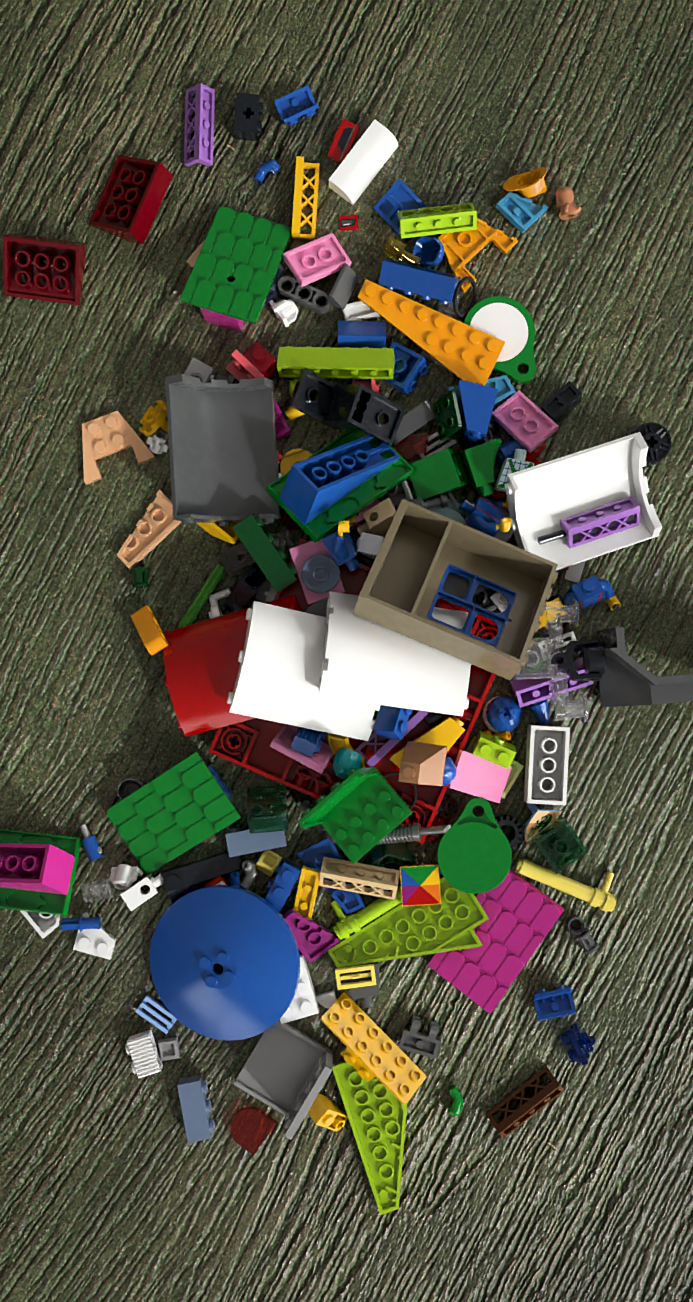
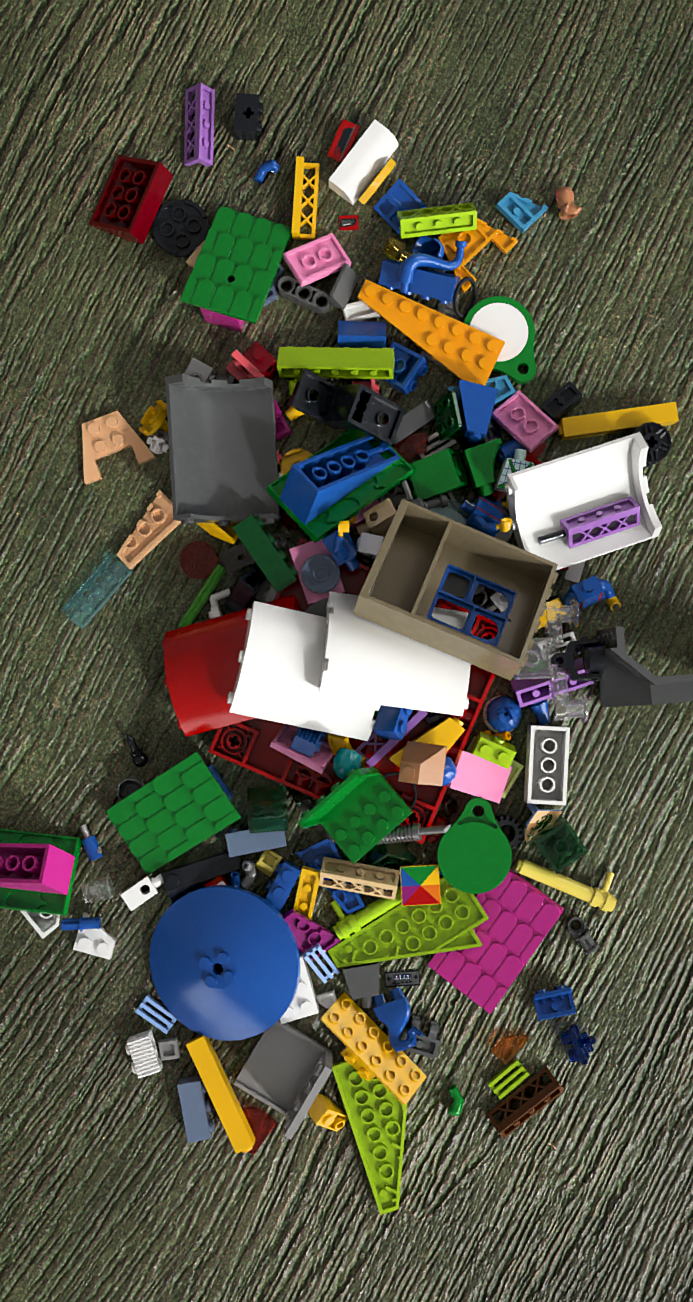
dark red slope [3,233,86,305] -> none
white piece [109,864,143,890] -> none
light orange beam [130,605,169,655] -> none
dark green bush [131,567,150,588] -> none
white piece [269,299,299,327] -> none
blue bracket [273,85,319,126] -> none
light yellow tile [335,964,376,990] -> none
light orange piece [503,167,547,198] -> none
none -> clear light blue fence [61,552,133,629]
none -> black bar [126,734,148,767]
none -> black tile [152,199,210,257]
none -> clear red tile [179,541,218,579]
none -> yellow brick [186,1035,256,1154]
none -> light blue tile [302,943,340,984]
none -> yellow tile [358,158,396,204]
none -> blue hips [373,988,423,1052]
none -> sticker [384,970,421,987]
none -> blue animal [397,241,467,293]
none -> lime tile [487,1058,530,1100]
none -> clear orange tile [491,1035,530,1065]
none -> yellow brick [557,402,679,441]

